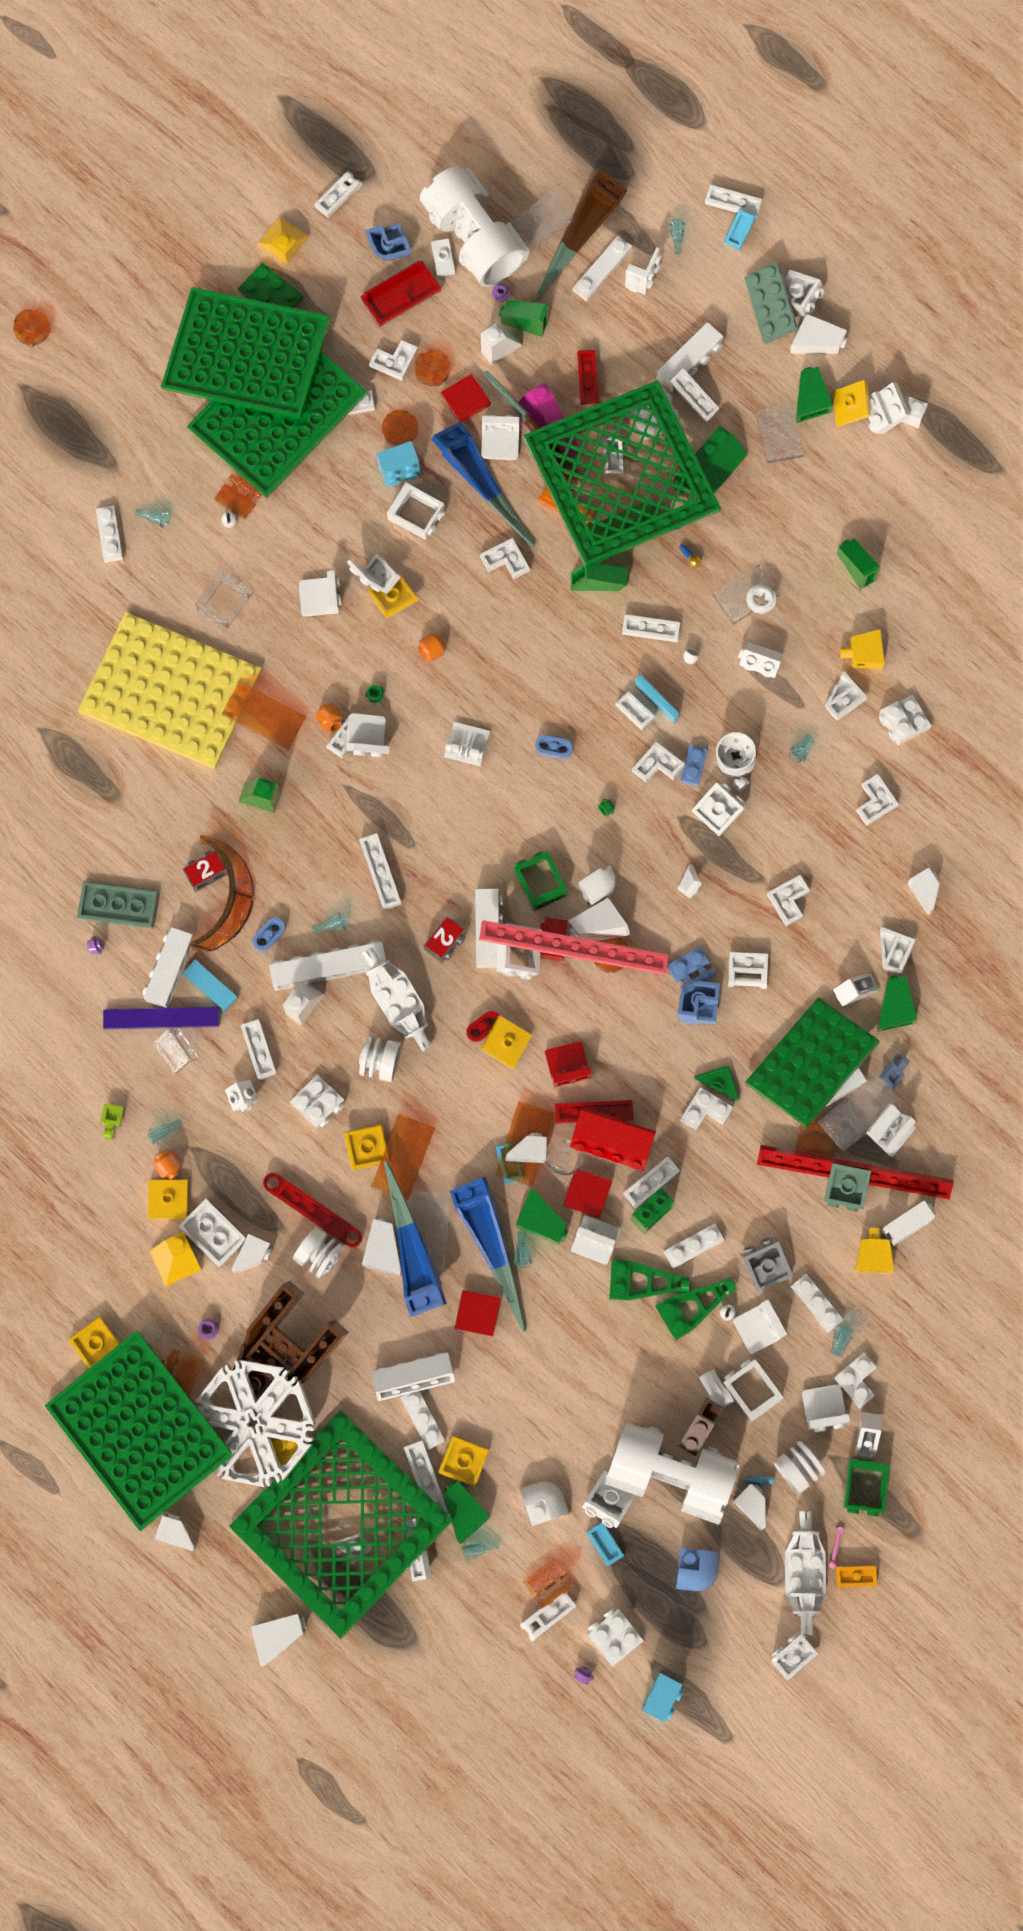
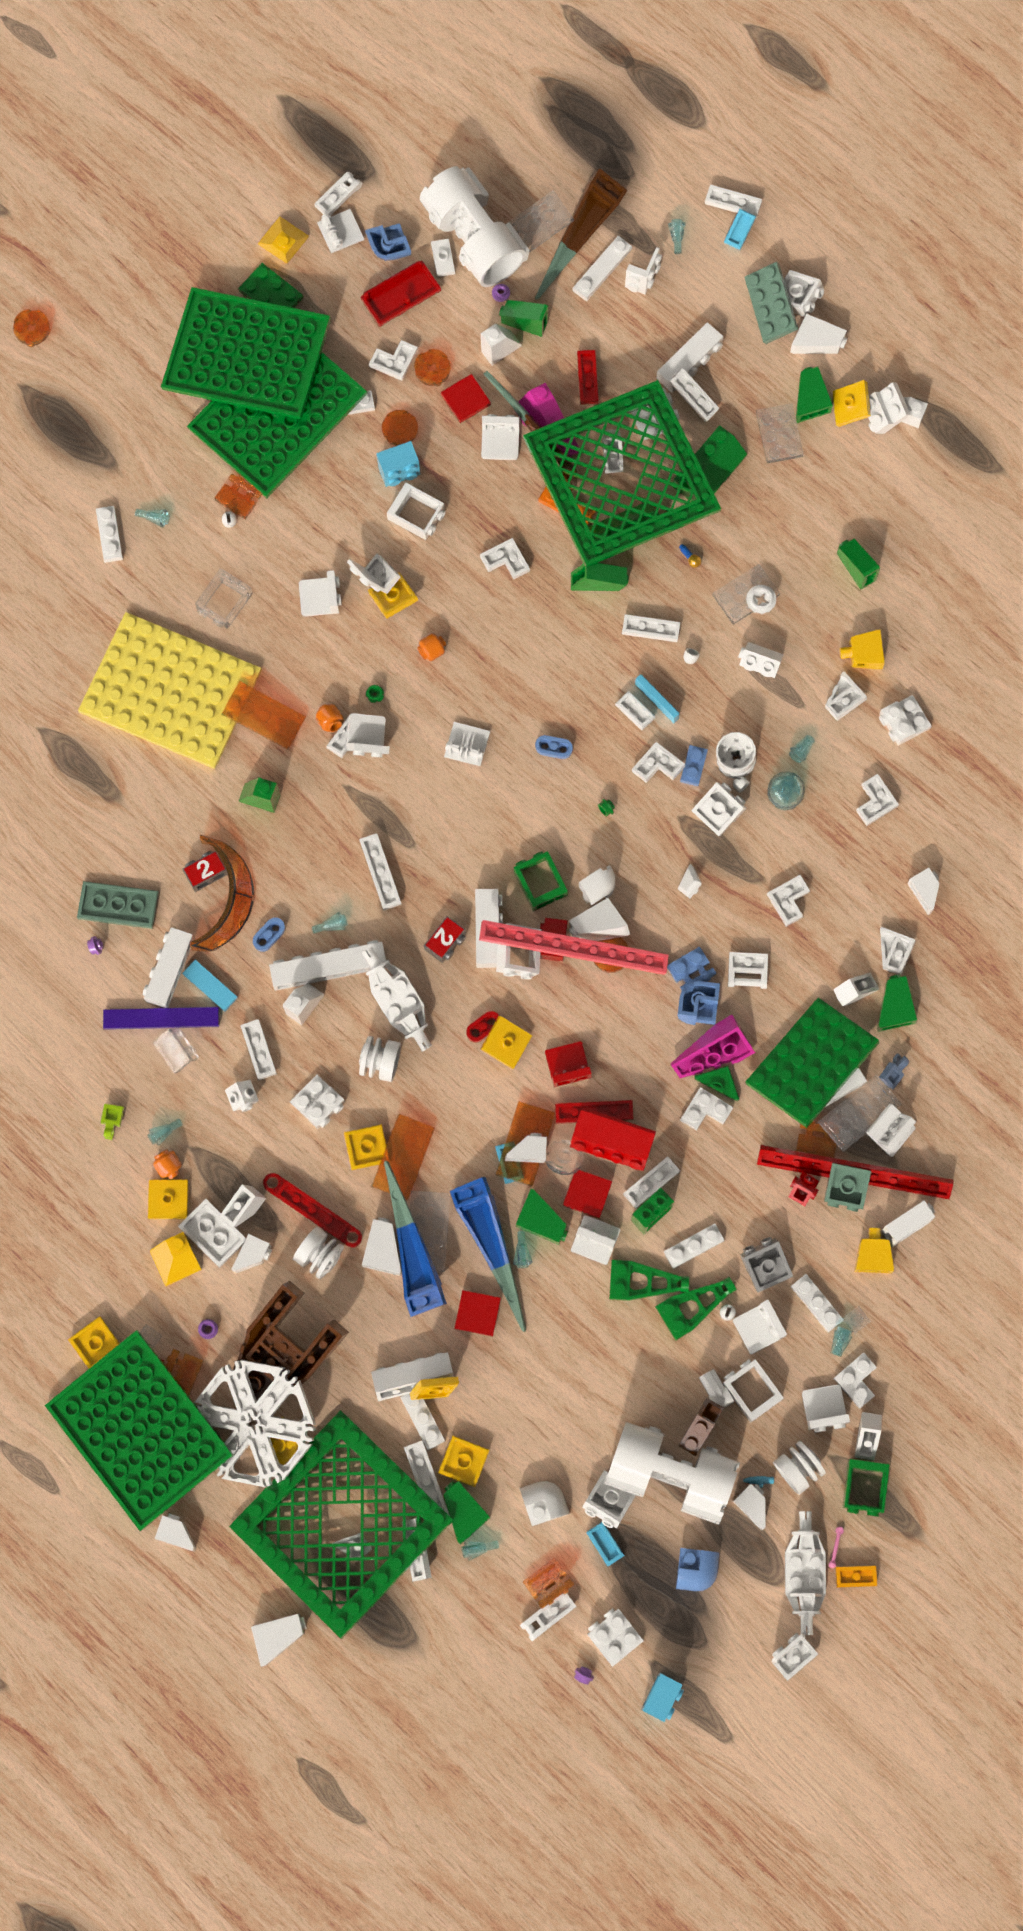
blue plate [431,422,535,548] -> none
none -> white slope [220,1185,266,1228]
none -> white hinge [317,209,364,253]
none -> yellow plate [410,1377,459,1400]
none -> dark pink wedge [670,1015,755,1078]
none -> clear light blue cylinder [767,771,805,810]
none -> red brick [788,1172,820,1207]

